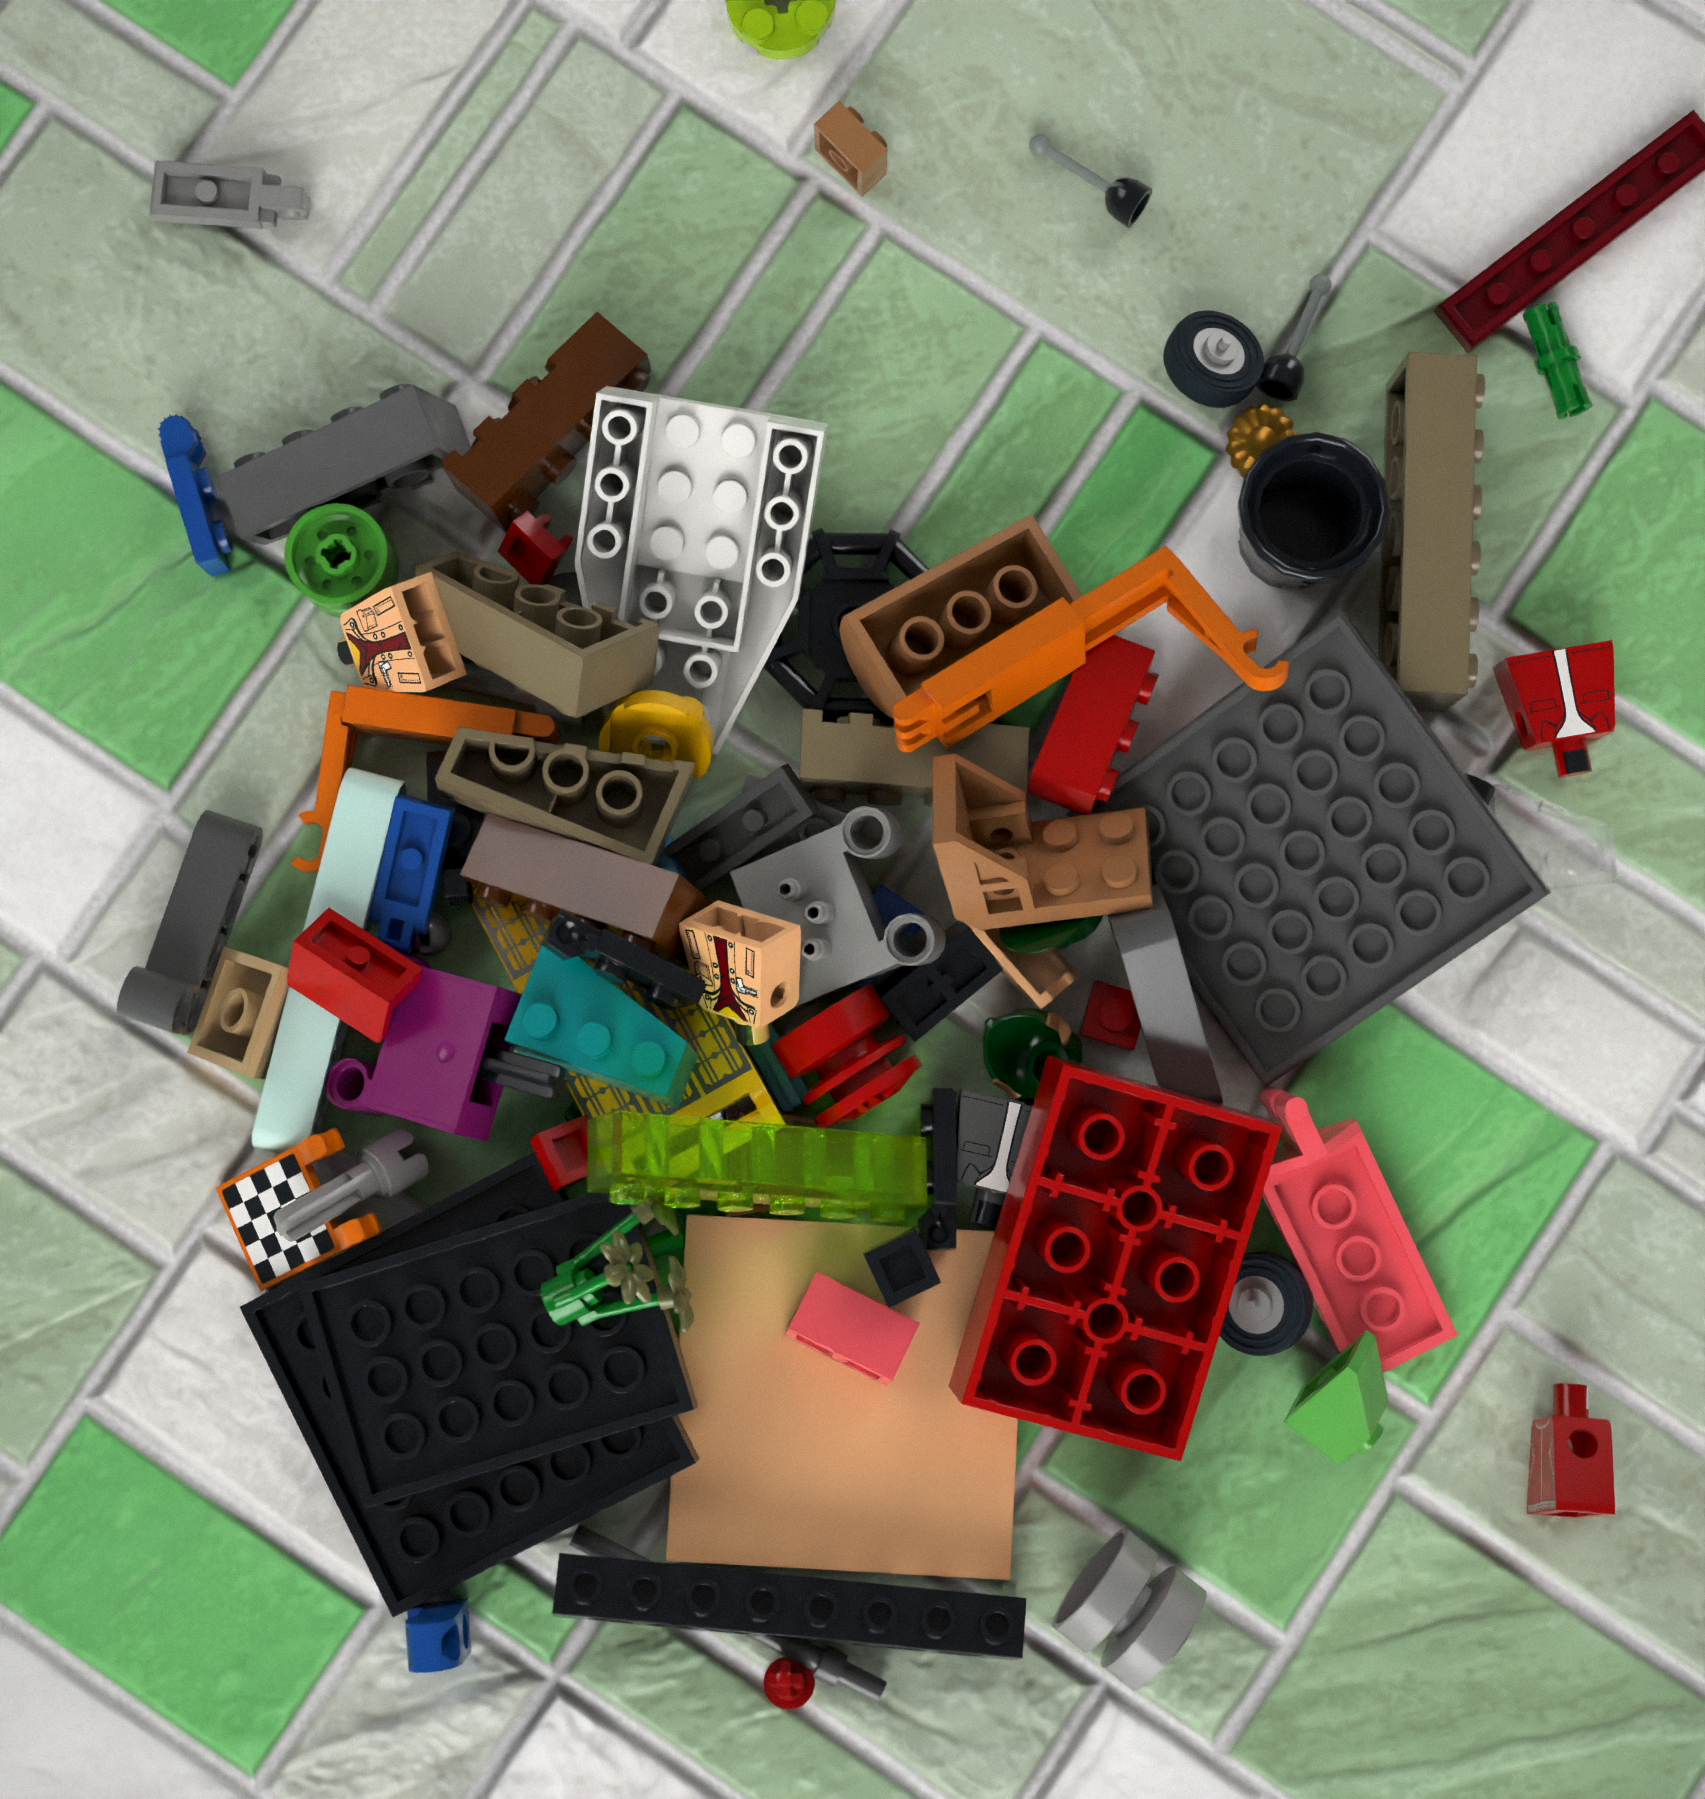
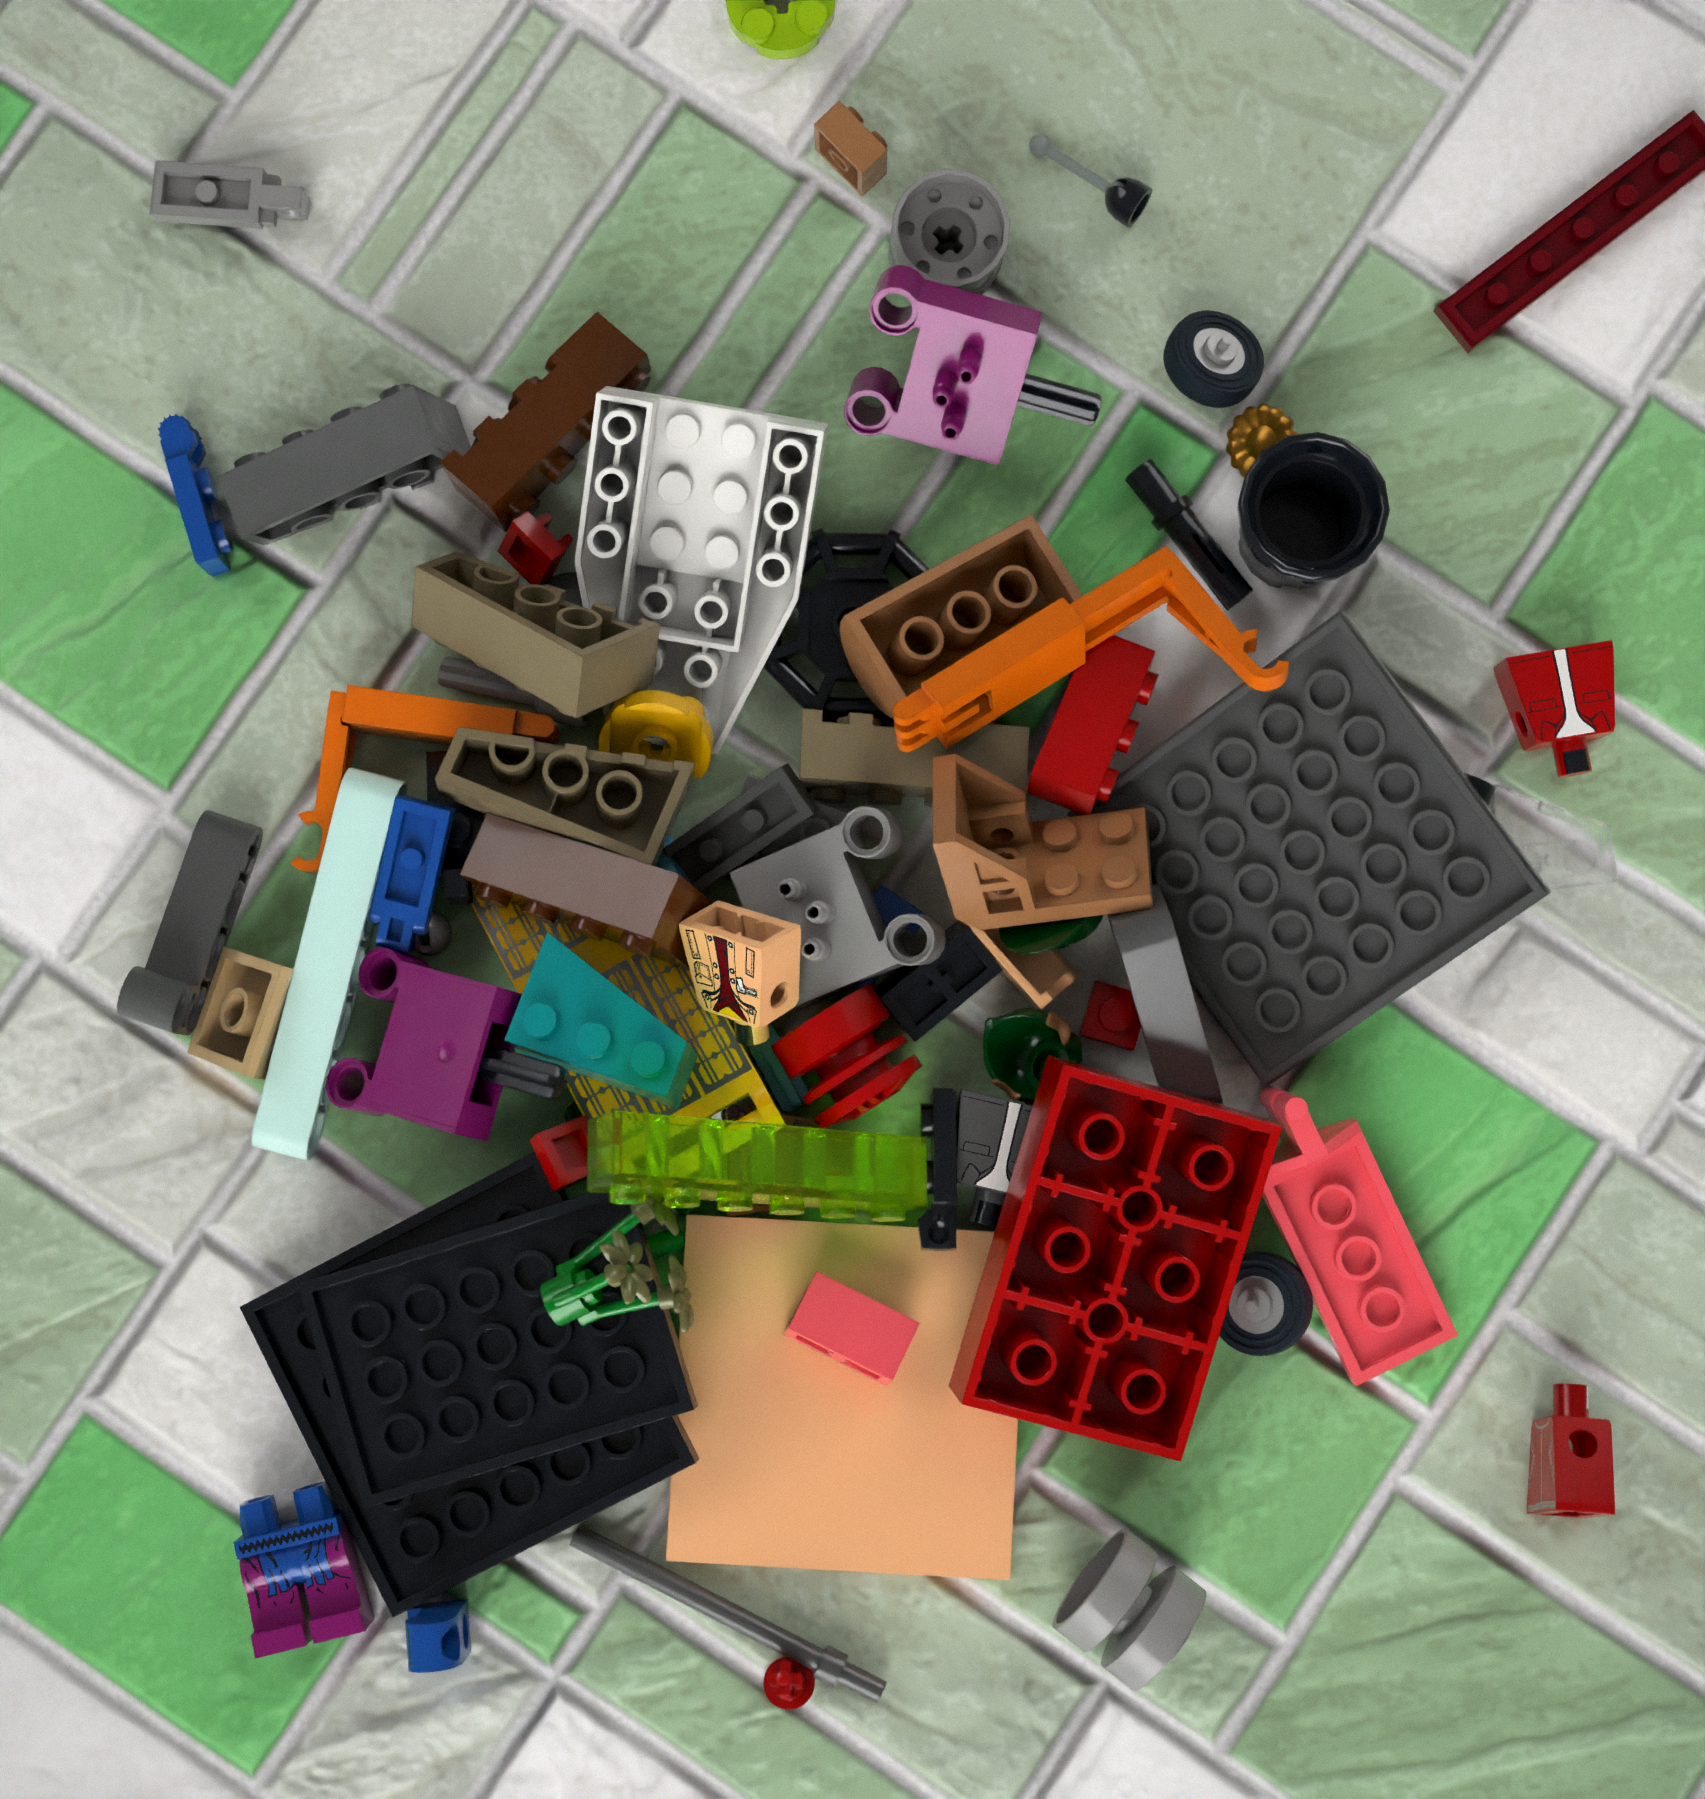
flag [216,1128,382,1291] -> none
light grey piece [274,1128,428,1242] -> none
bright green wheel [284,503,399,618] -> none
red panel [287,908,423,1043] -> none
light nougat torso [337,572,467,692] -> none
black hinge [541,911,707,1011] -> none
black brick [552,1553,1027,1661] -> none
black brick [863,1227,941,1308] -> none
black hinge [1256,274,1332,401] -> none
bright green slope [1284,1330,1389,1465] -> none
dark tan brick [1378,352,1485,712] -> none
green pin [1523,302,1593,419] -> none
none -> hips [233,1481,375,1659]
none -> piece [843,265,1102,465]
none -> light grey wheel [888,169,1010,295]
none -> black pin [1125,459,1253,611]

